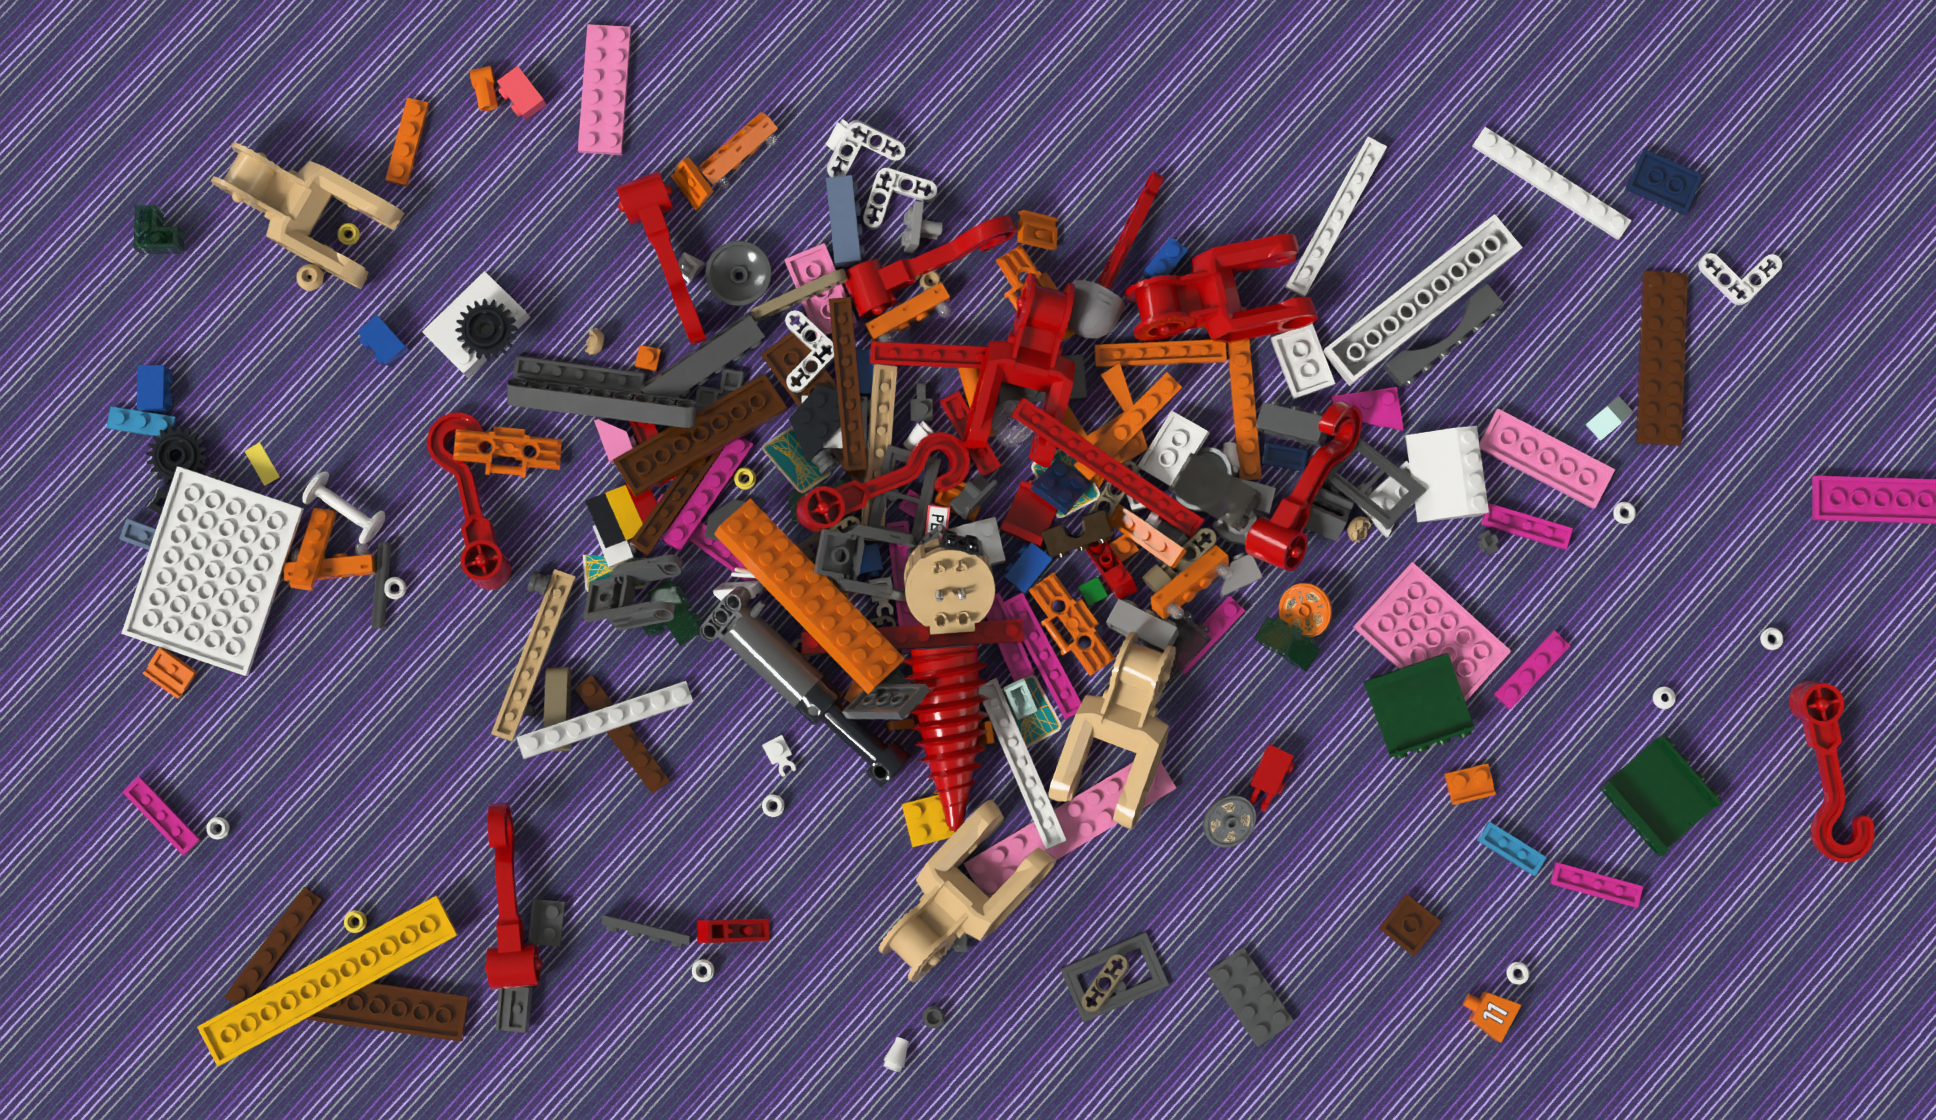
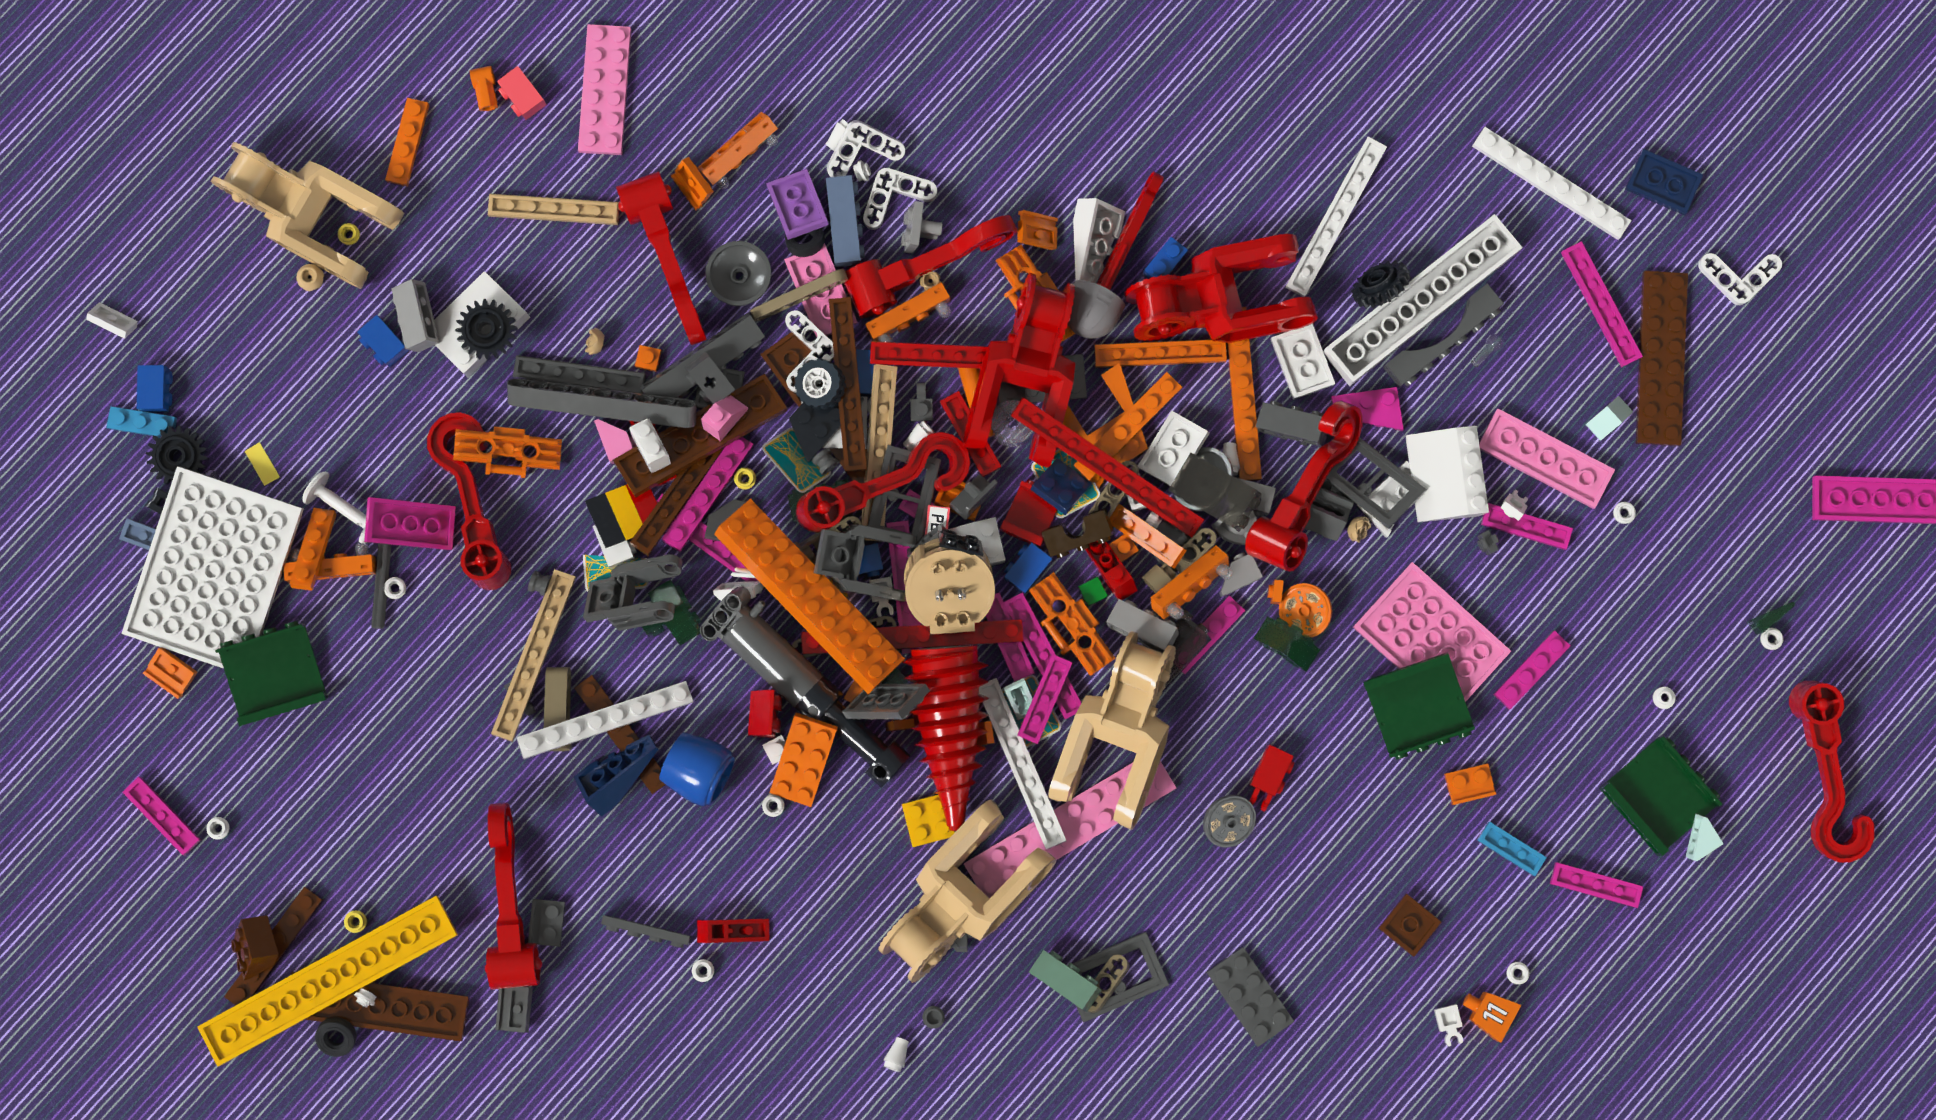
clear green brick [133,205,185,254] -> none
white slope [678,252,705,283] -> none
dark blue tile [1261,442,1308,472] -> none
none -> white plate [86,302,138,338]
none -> dark green panel [215,621,328,726]
none -> reddish brown slope [231,915,278,980]
none -> black tyre [315,1017,357,1057]
none -> white plate [354,988,376,1008]
none -> dark pink plate [364,497,456,550]
none -> light grey brick [391,279,439,352]
none -> tan tile [488,194,619,225]
none -> dark blue wedge [574,735,658,817]
none -> white brick [629,419,671,473]
none -> blue piece [659,732,735,806]
none -> dark grey brick [685,352,735,404]
none -> bright pink slope [701,395,748,441]
none -> red slope [748,690,782,738]
none -> medium lavender plate [766,169,829,240]
none -> orange plate [769,713,838,807]
none -> black tyre [785,228,825,257]
none -> black wheel [794,359,846,409]
none -> white plate [853,160,871,182]
none -> dark pink plate [1017,654,1072,744]
none -> sand green brick [1029,950,1102,1012]
none -> white wedge [1073,198,1125,283]
none -> orange plate [1267,580,1284,604]
none -> black gear [1351,260,1411,308]
none -> white plate [1434,1004,1463,1046]
none -> clear bar [1471,334,1504,367]
none -> white plate [1501,490,1528,521]
none -> dark pink plate [1561,241,1643,368]
none -> light aqua slope [1686,814,1723,861]
none -> clear green slope [1746,602,1795,634]

